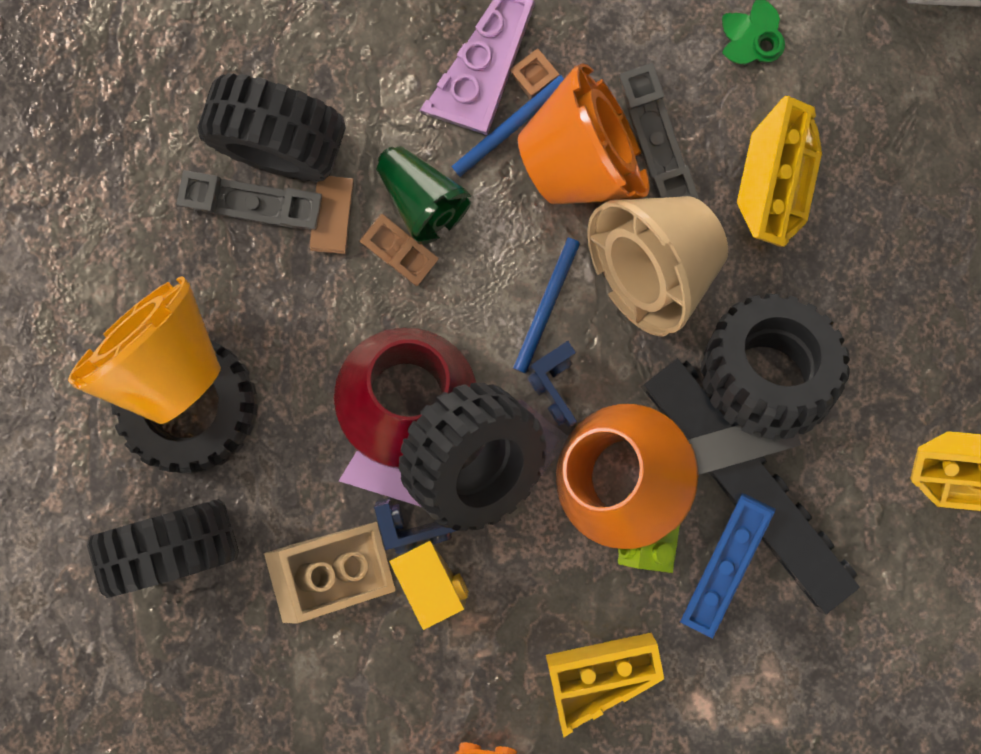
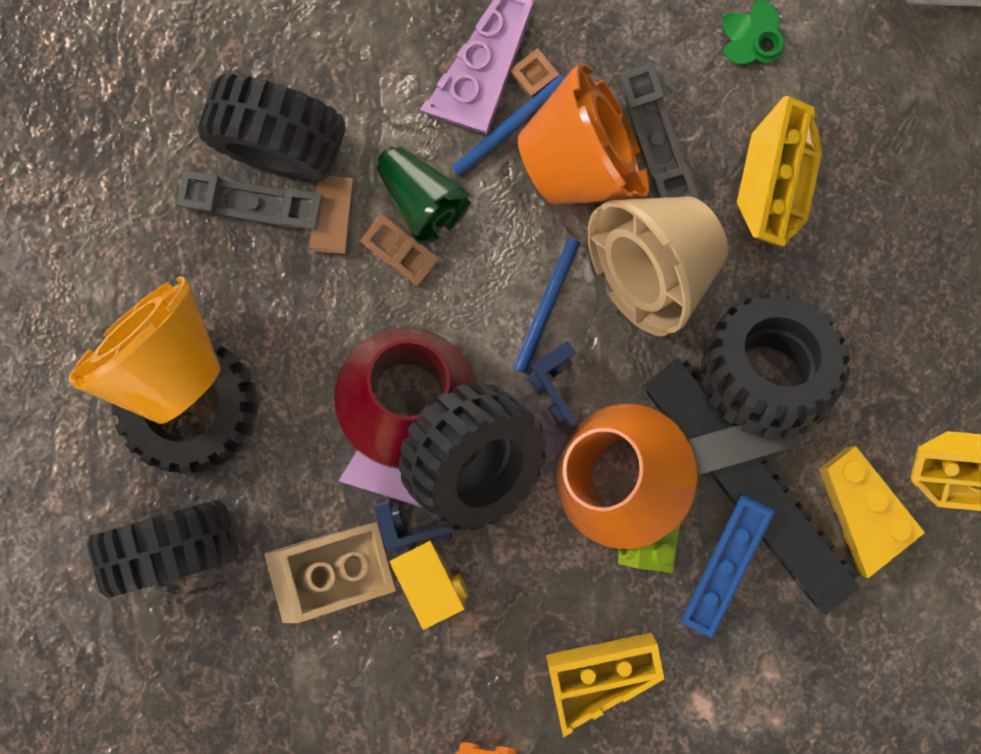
none -> yellow wedge [819,446,925,578]

